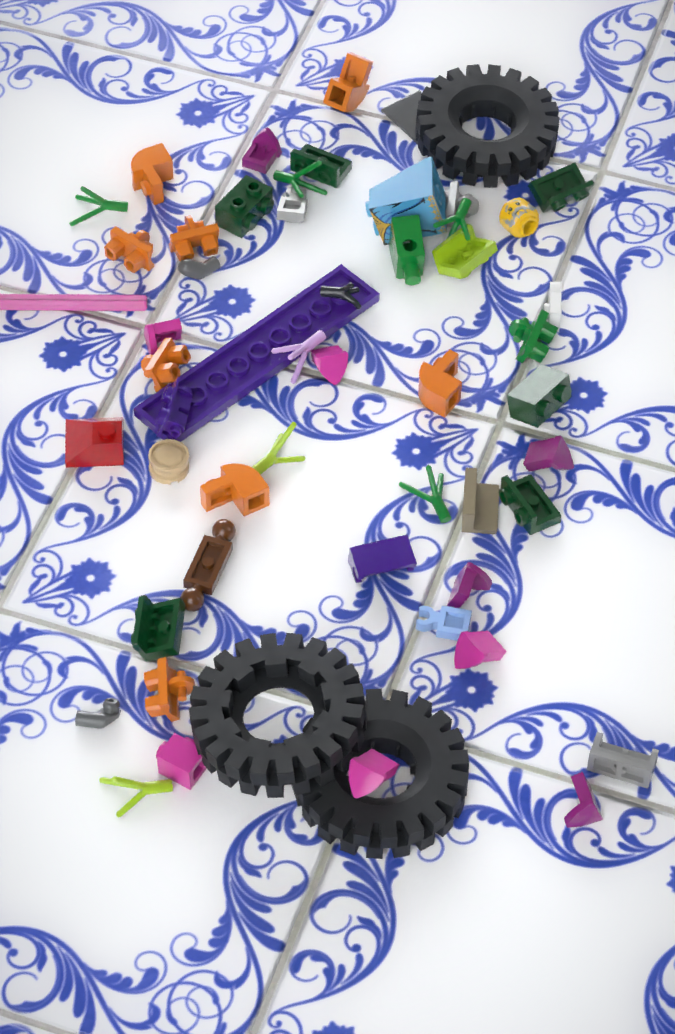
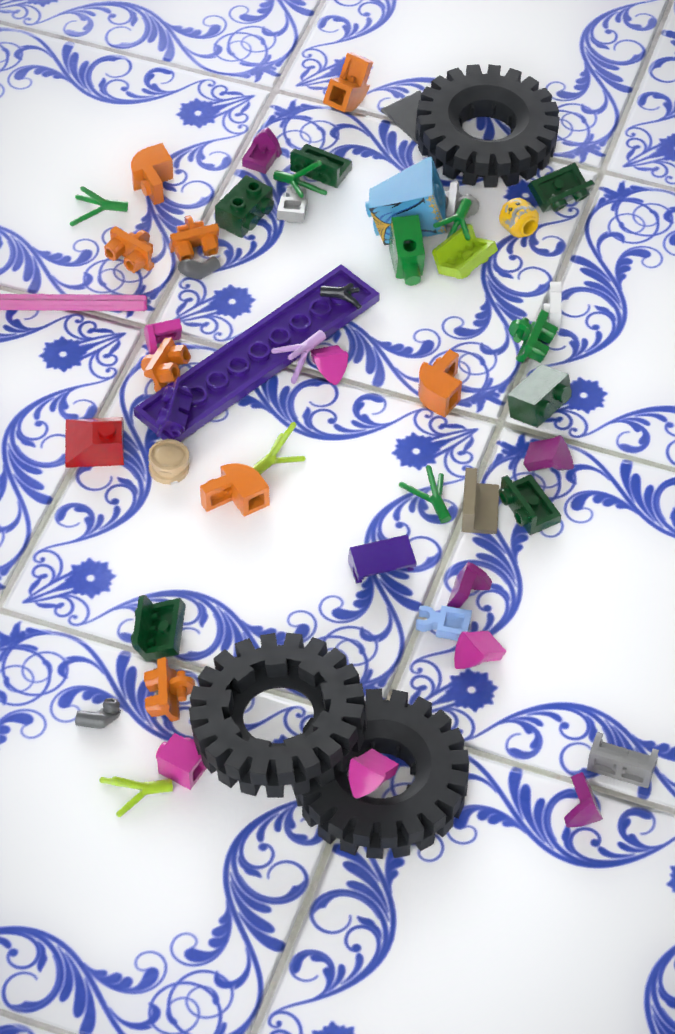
reddish brown plate [180,519,236,612] -> none

